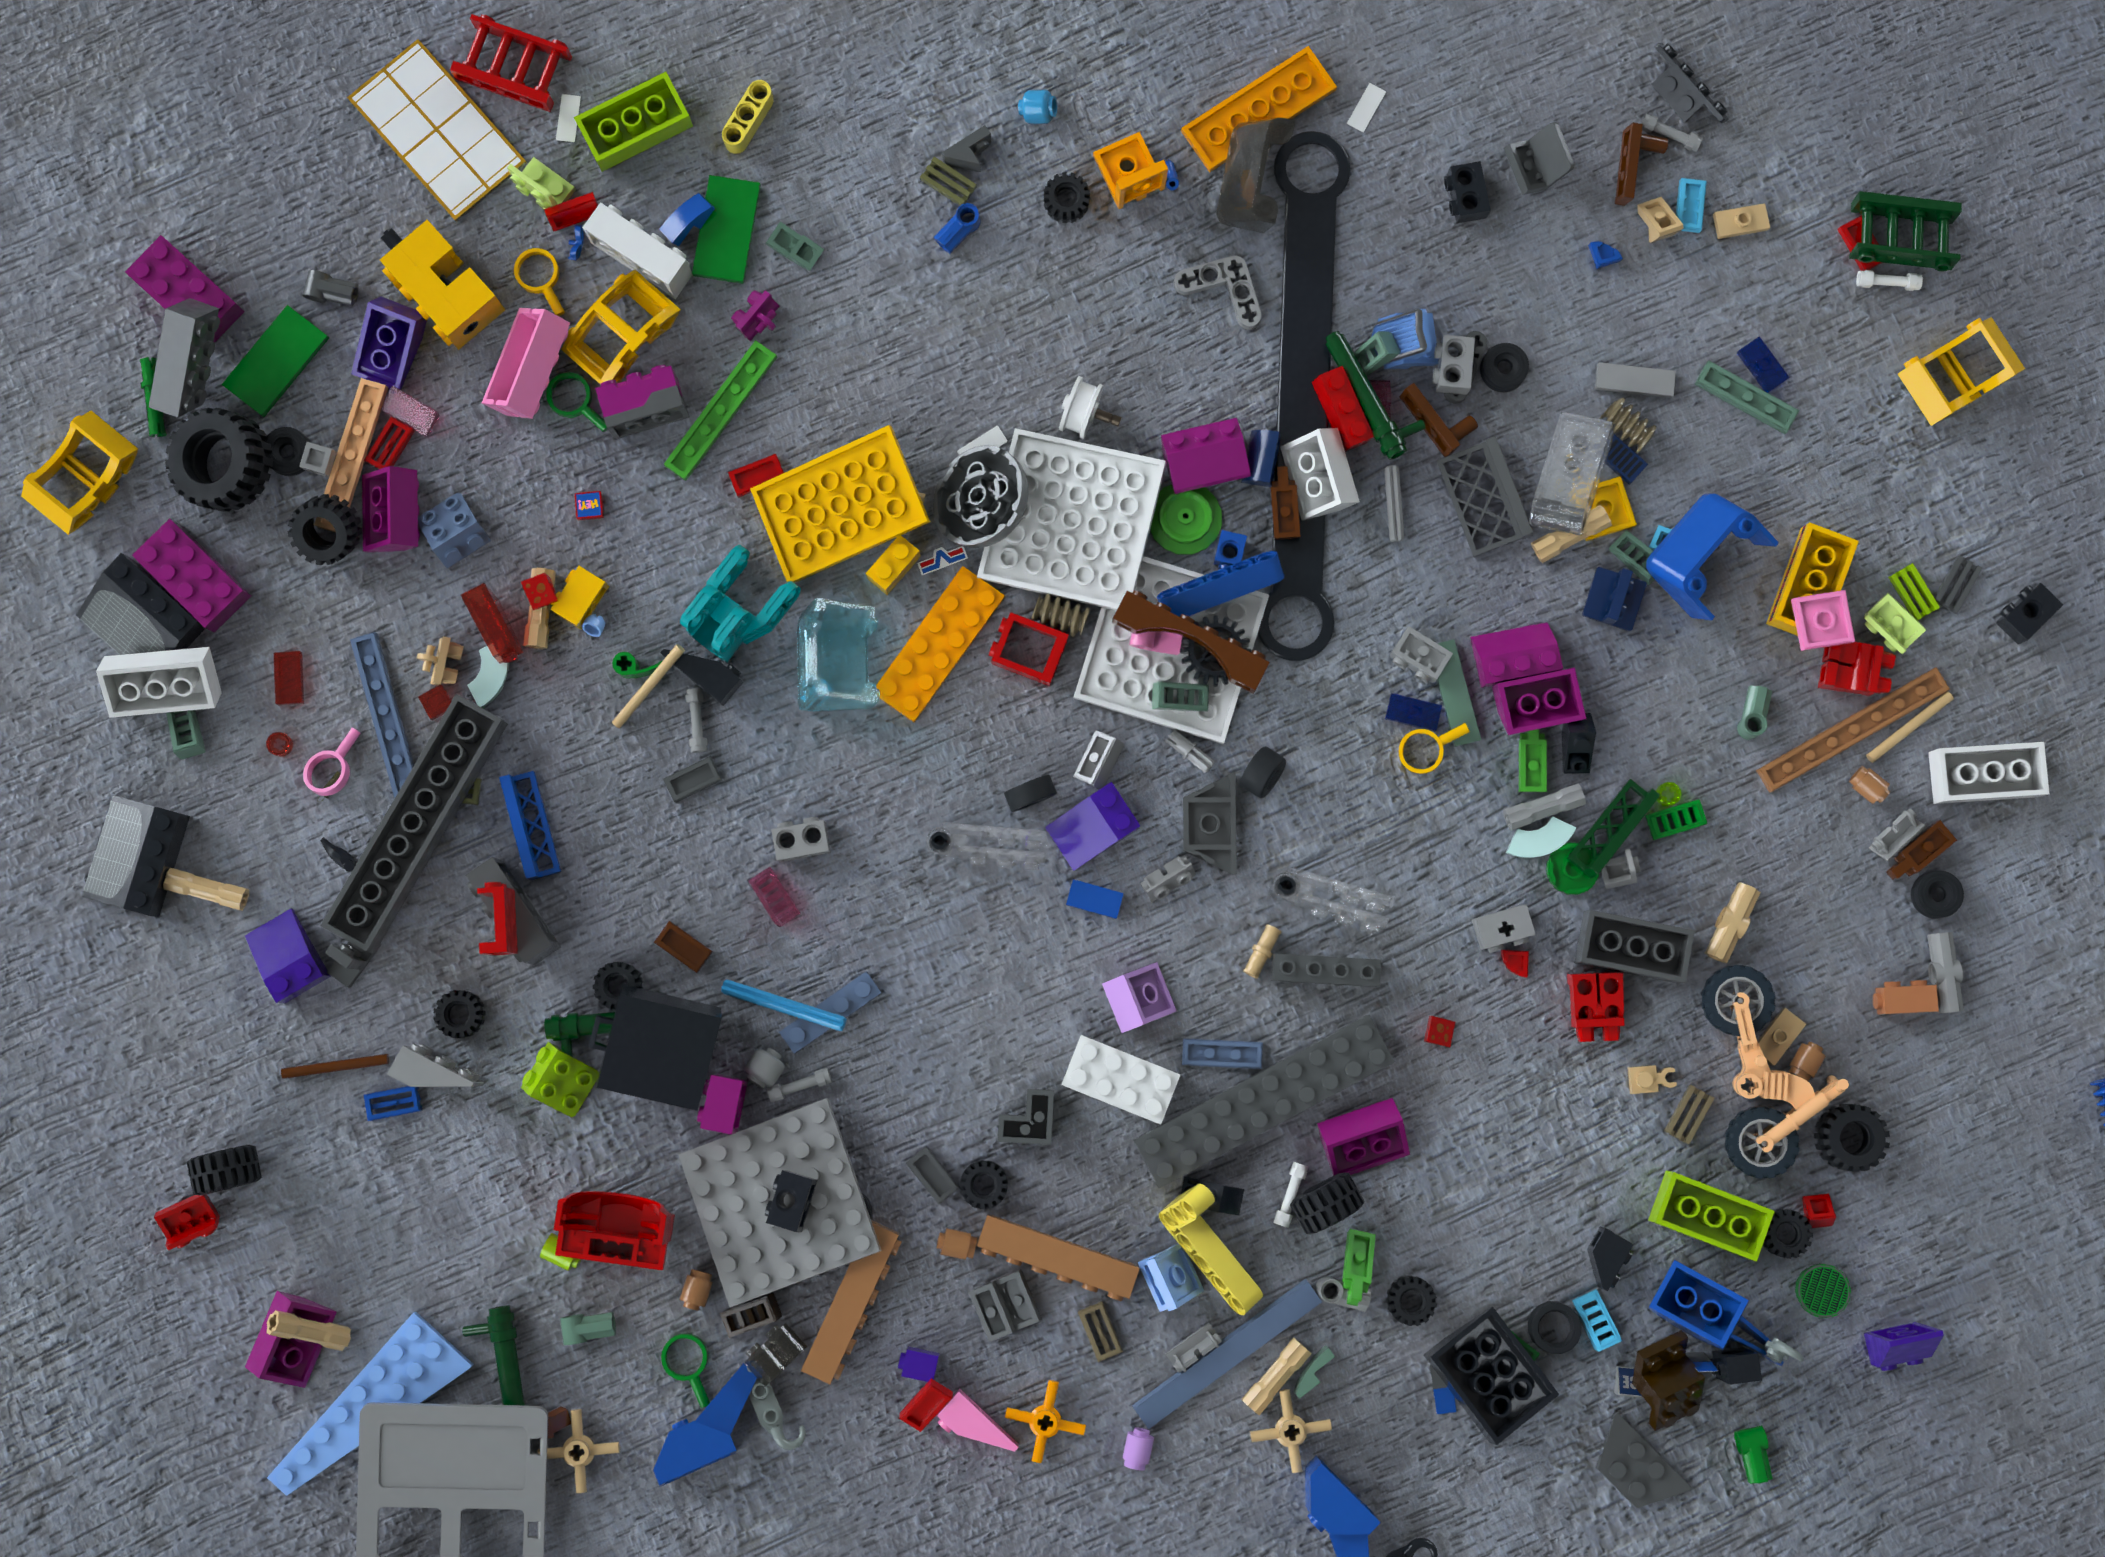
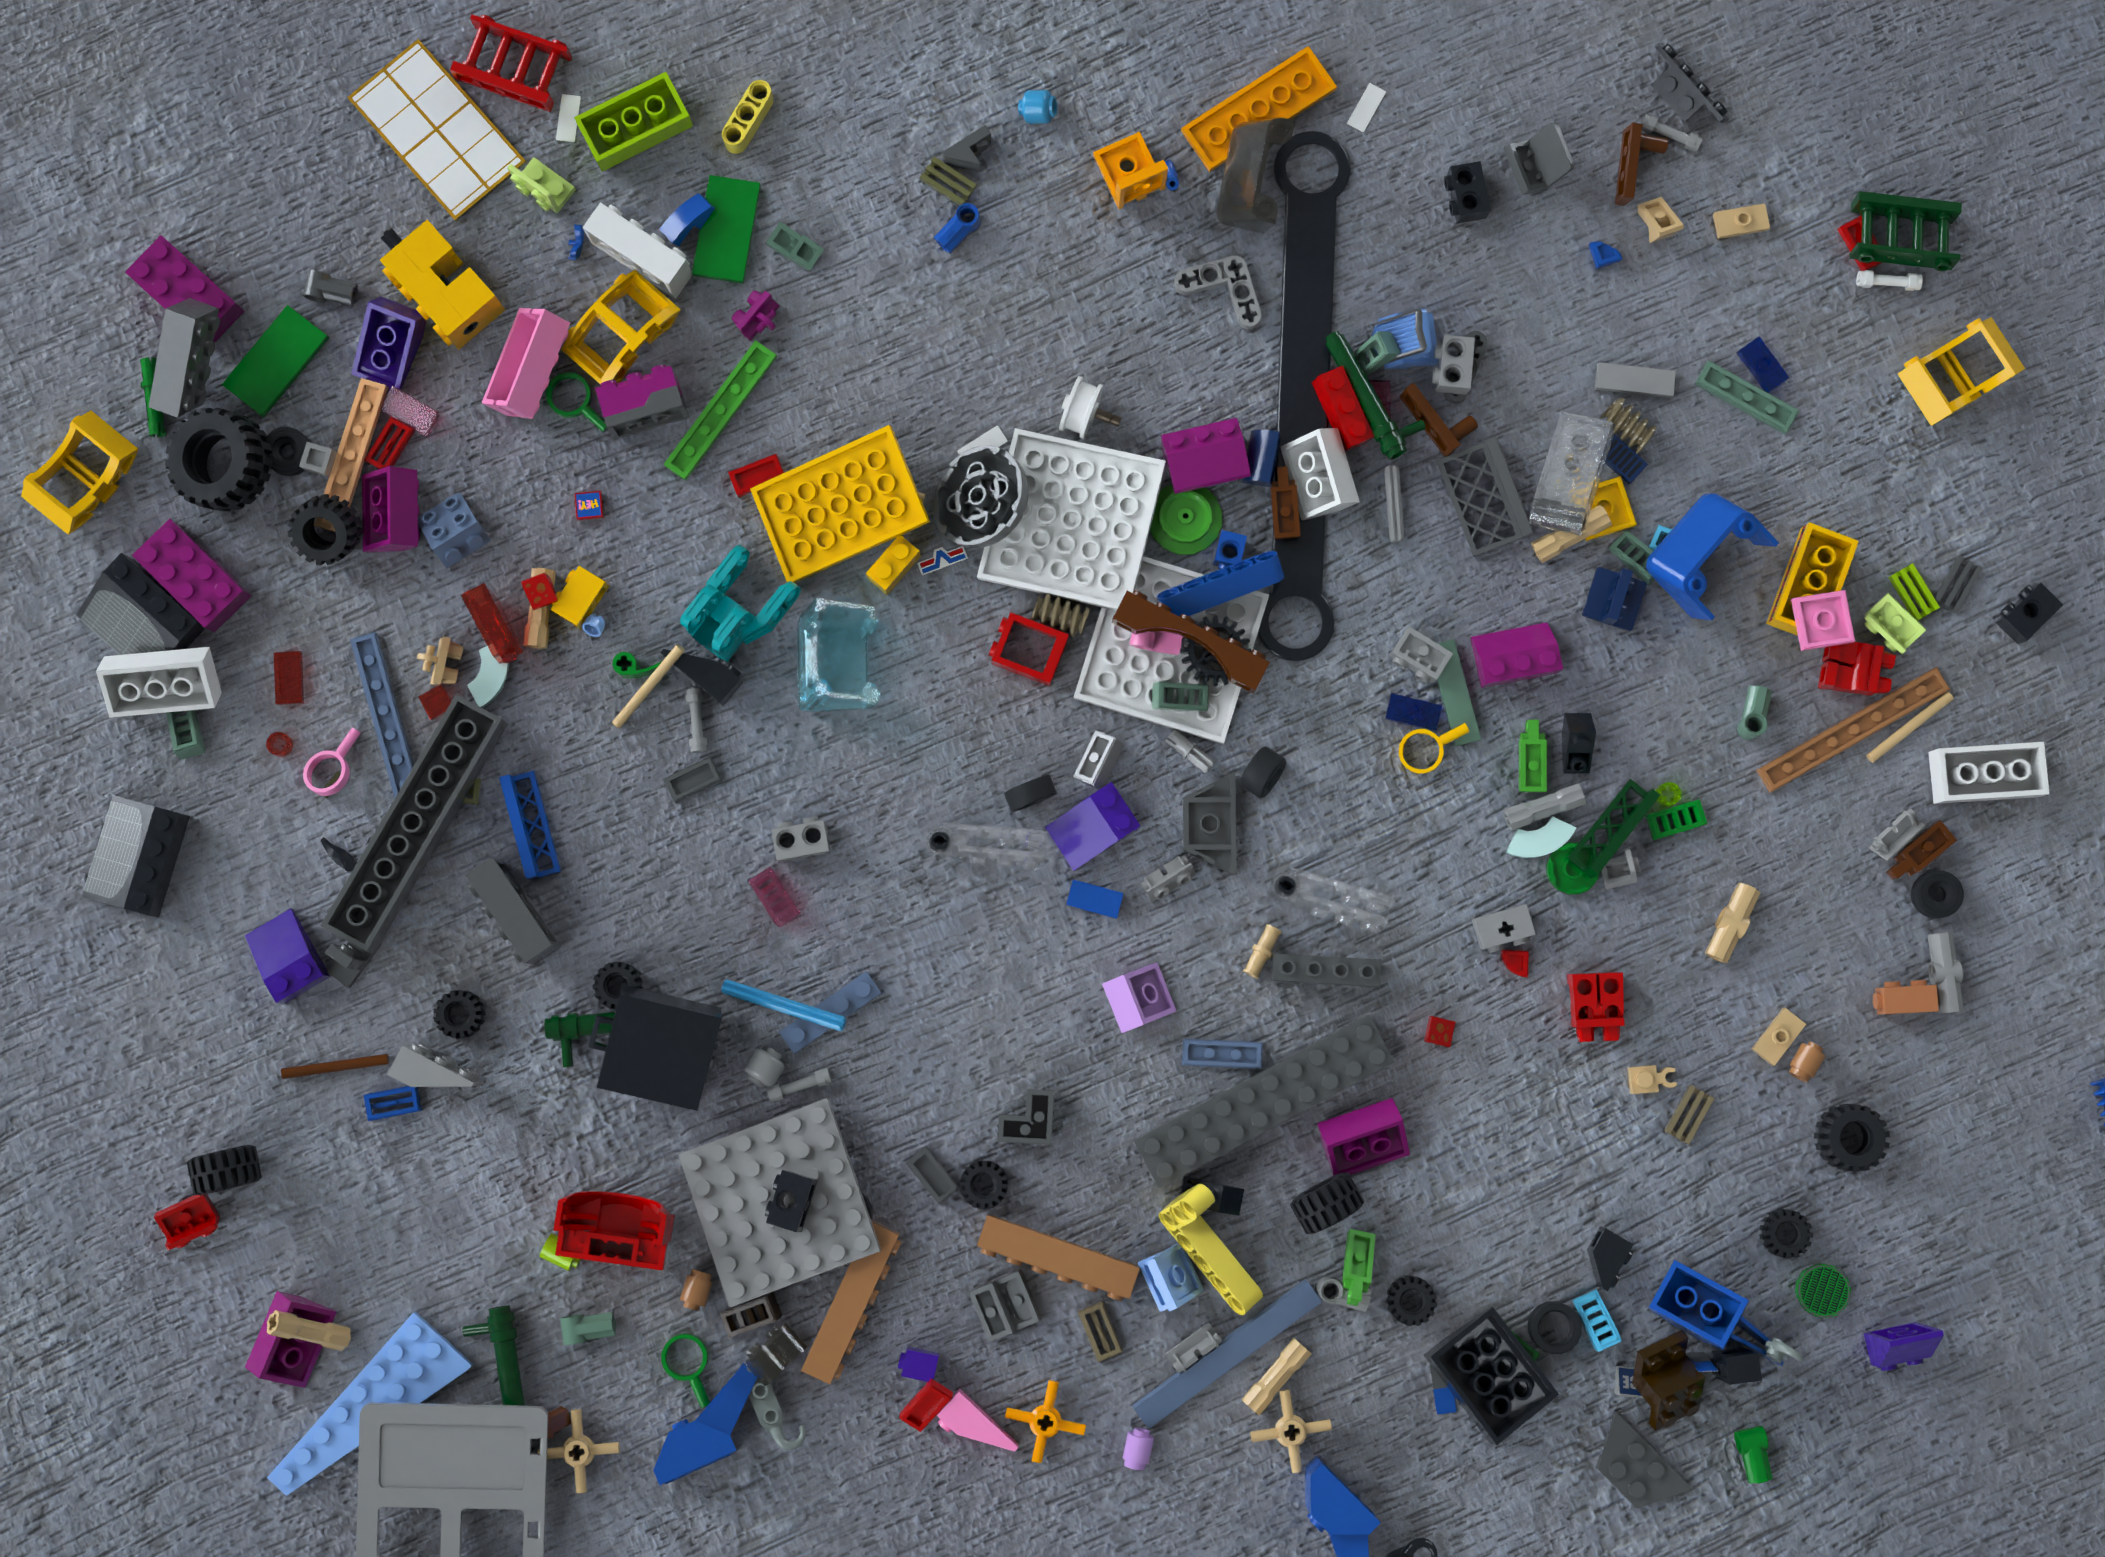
tan axle [163,868,249,911] -> none
red panel [477,882,518,956] -> none
yellow piece [514,248,565,317] -> none
lime bracket [521,1042,599,1117] -> none
red tile [544,192,598,232] -> none
reddish brown tile [654,921,713,973] -> none
magenta brick [697,1074,748,1135] -> none
light orange plate [871,566,1005,723] -> none
medium nougat brick [936,1228,977,1260] -> none
black tyre [1044,172,1090,223] -> none
white brick [1061,1035,1180,1125] -> none
white bar [1273,1162,1308,1228] -> none
sand green slope [1294,1345,1335,1399] -> none
black tyre [1480,343,1529,392] -> none
magenta slope [1492,667,1586,735] -> none
dark grey brick [1574,910,1695,984] -> none
lime brick [1648,1171,1774,1262] -> none
medium azure plate [1676,178,1707,233] -> none
piece [1701,965,1849,1179] -> none
red slope [1802,1193,1836,1229] -> none
medium nougat brick [1849,766,1890,804] -> none

